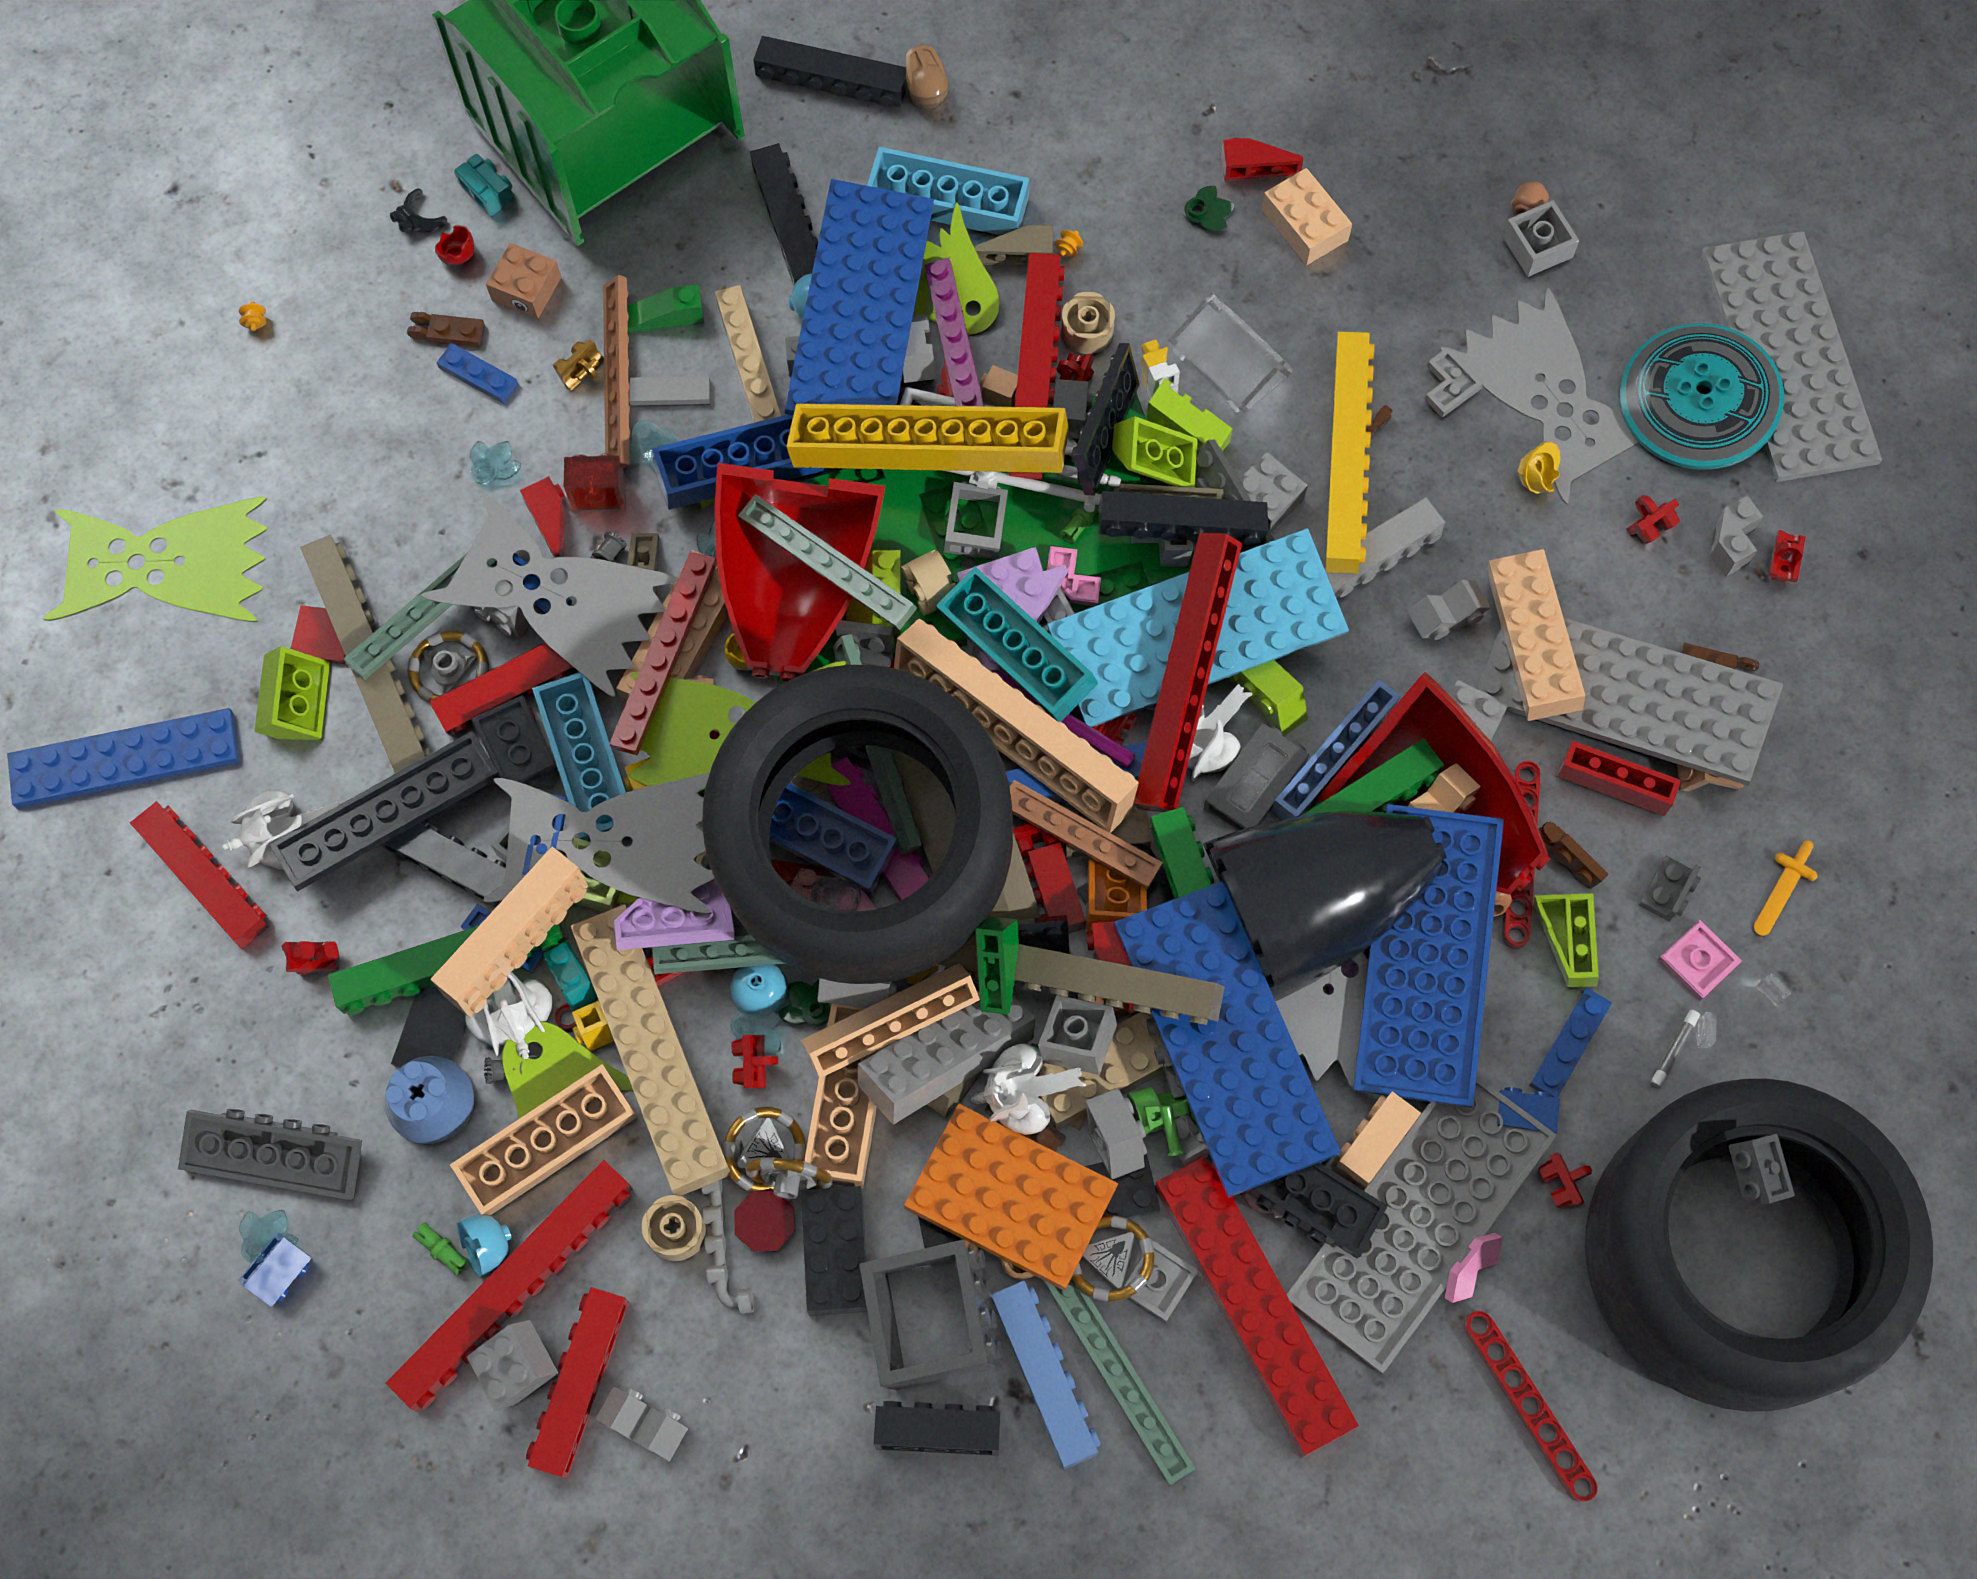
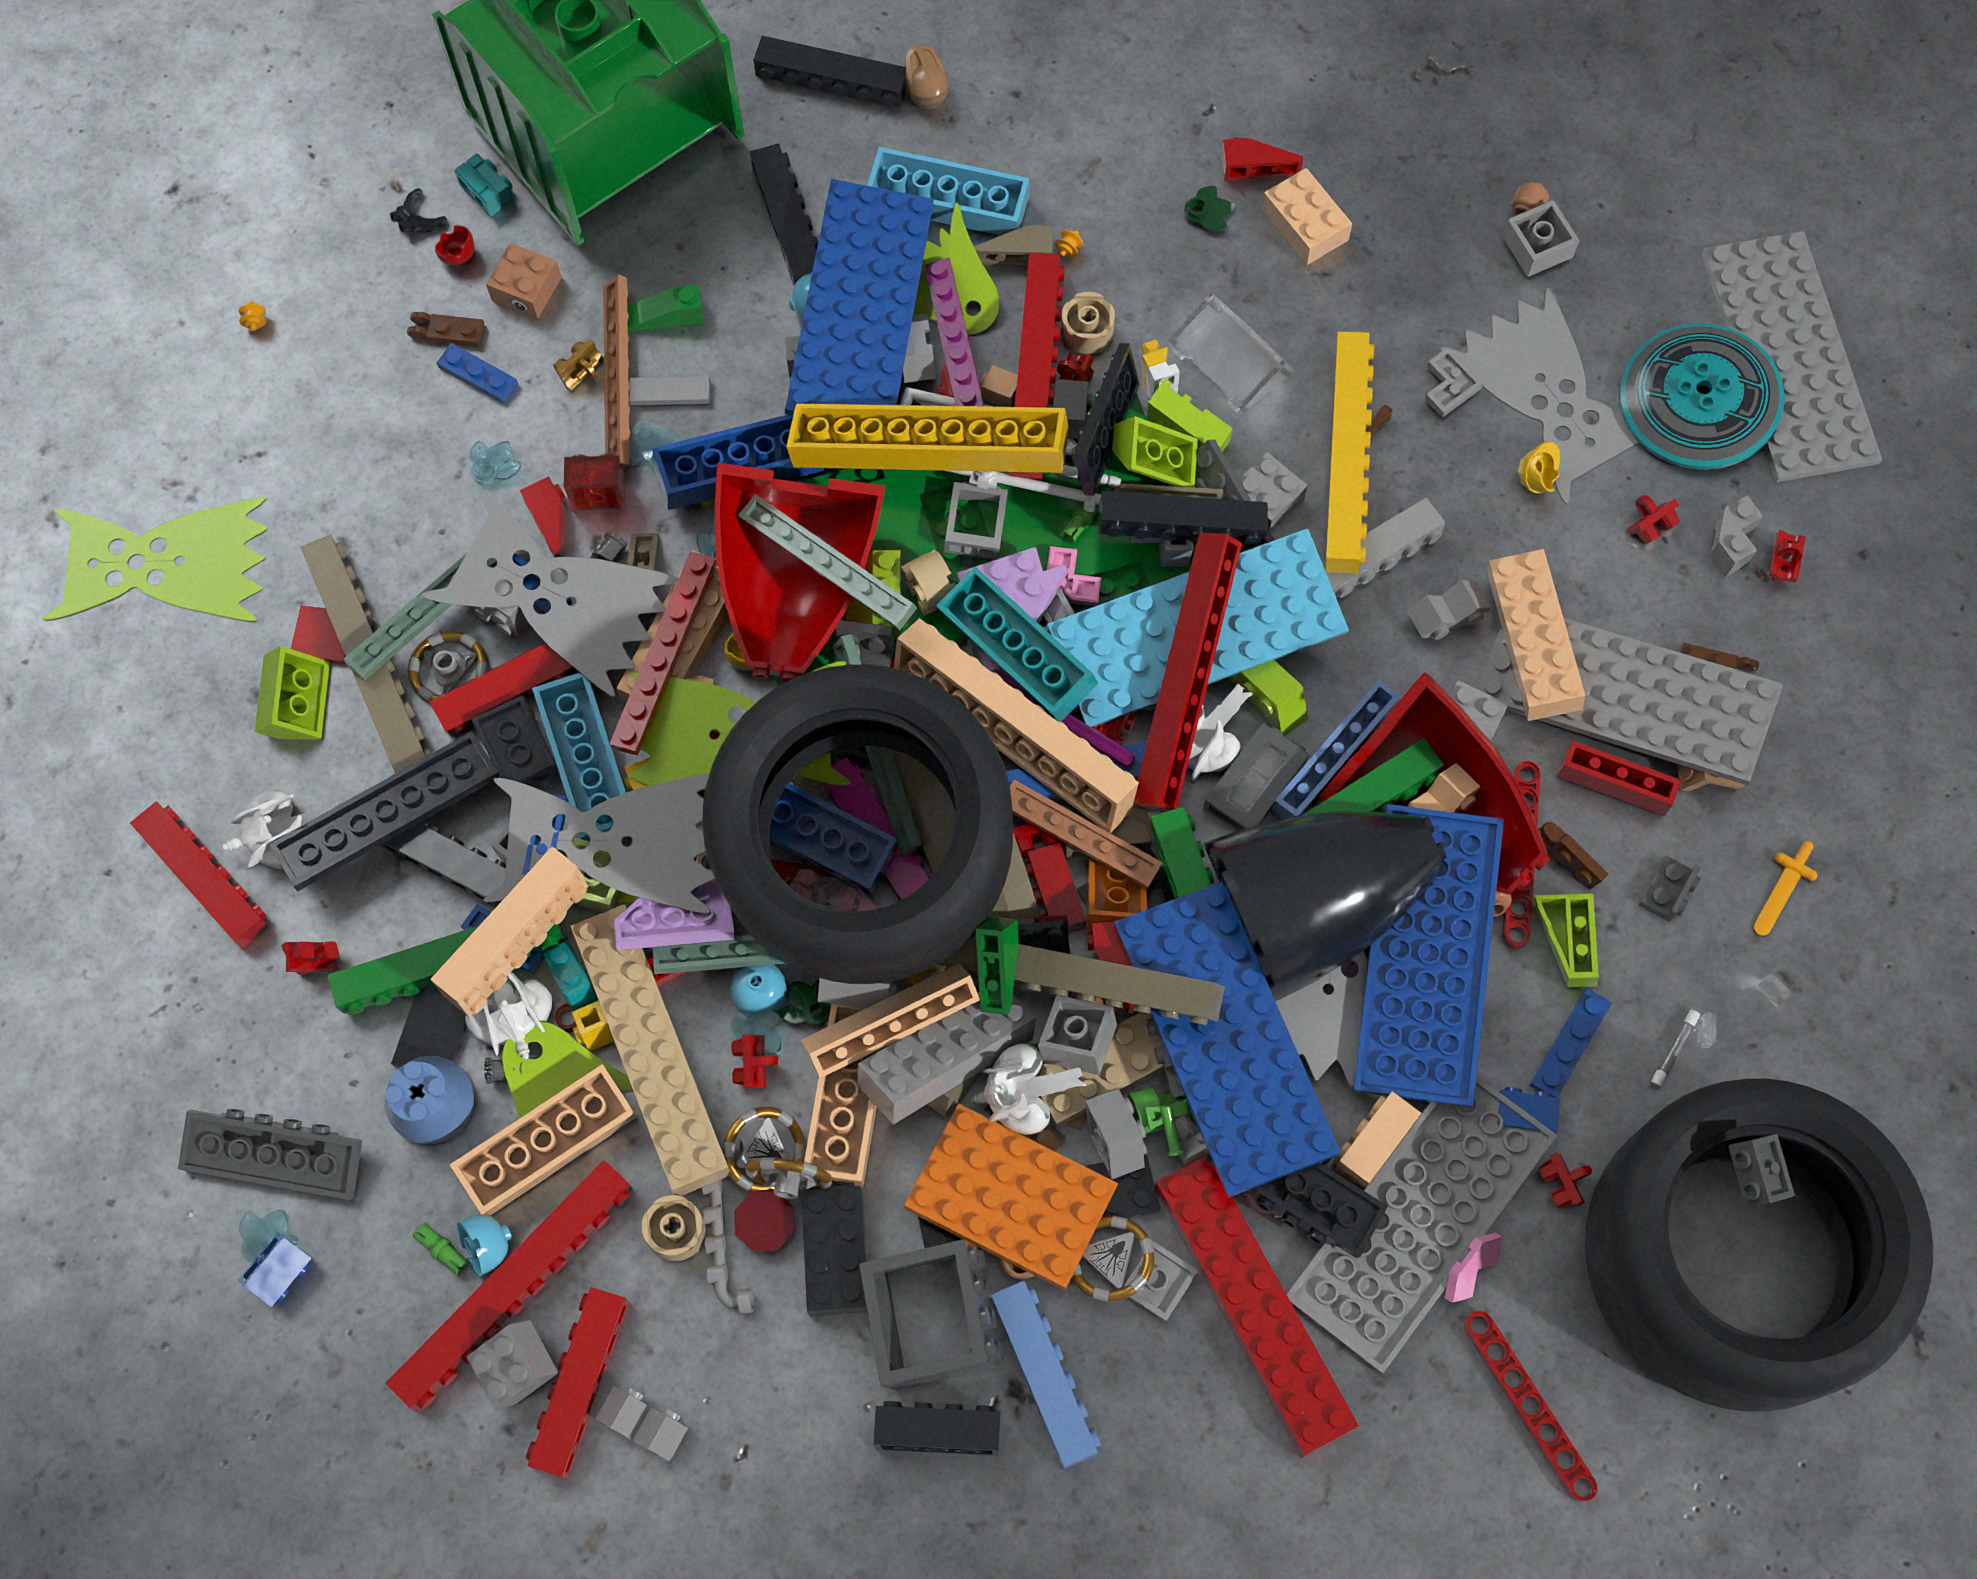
blue plate [7,708,239,808] -> none
tan brick [715,285,781,423] -> none
sand green plate [1043,1278,1196,1486] -> none
bright pink tile [1658,920,1742,1001] -> none

